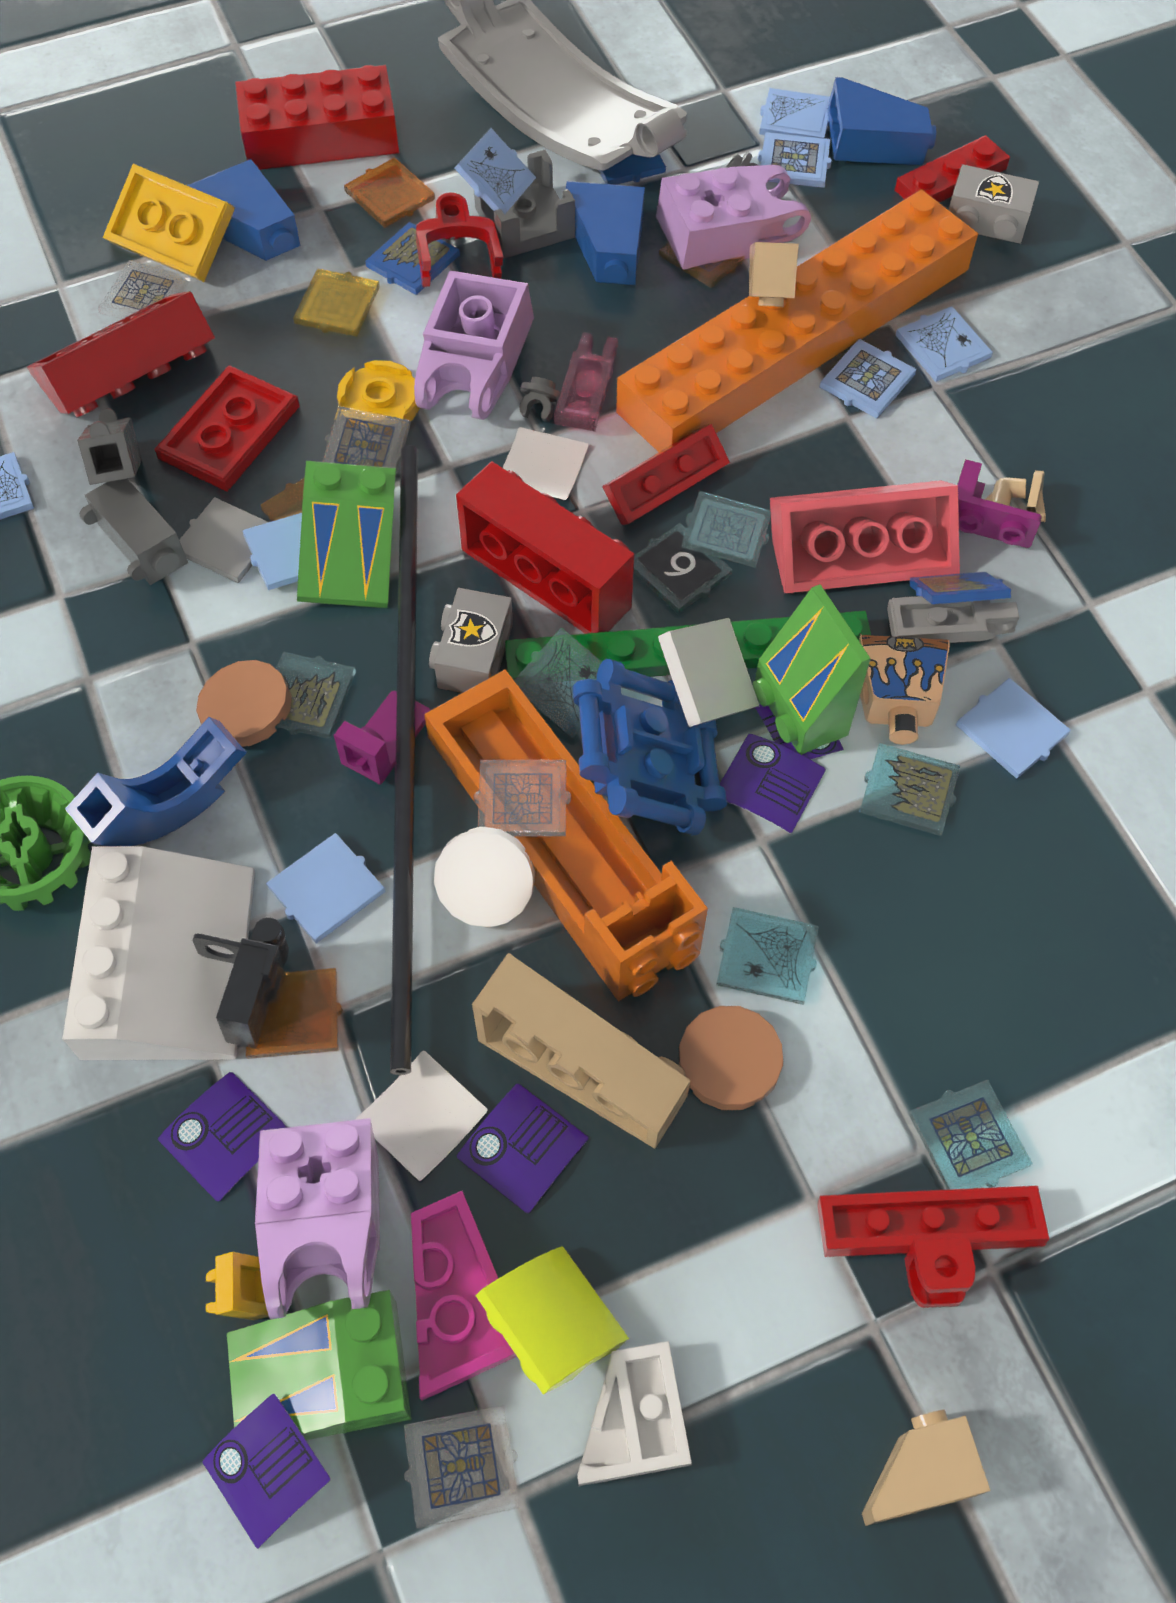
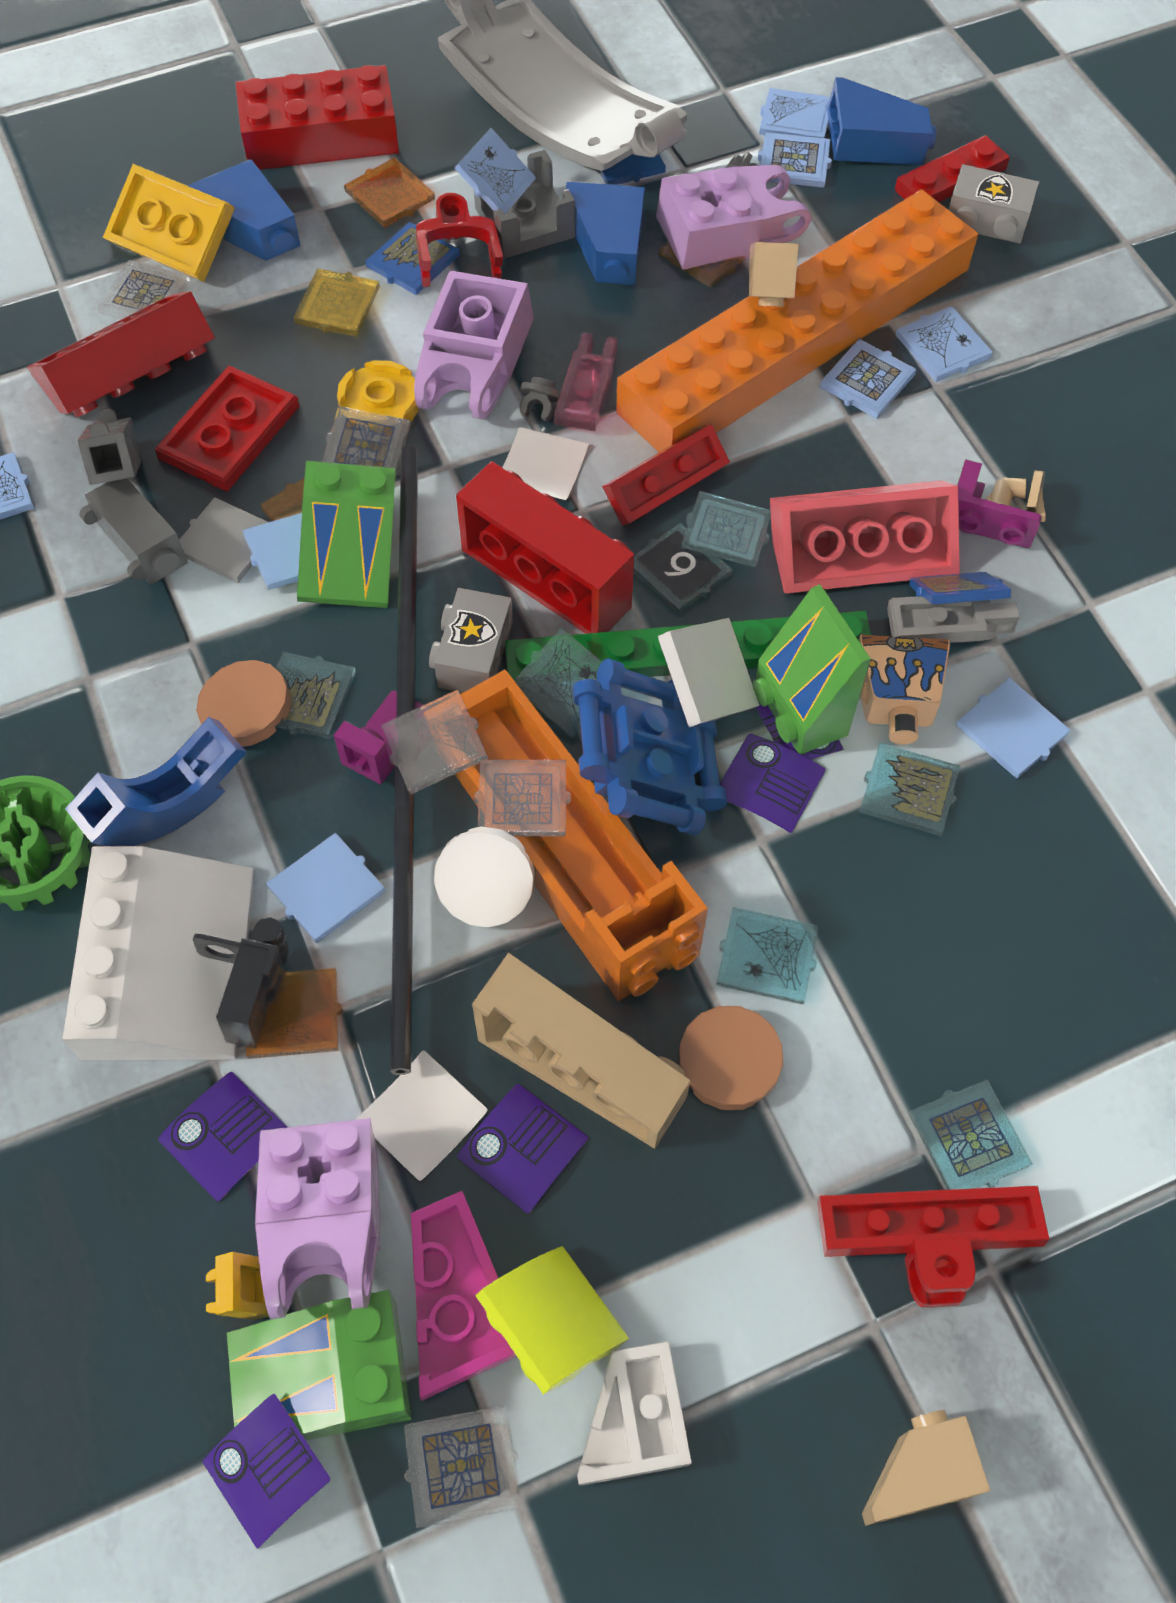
none -> clear piece [381,690,488,794]

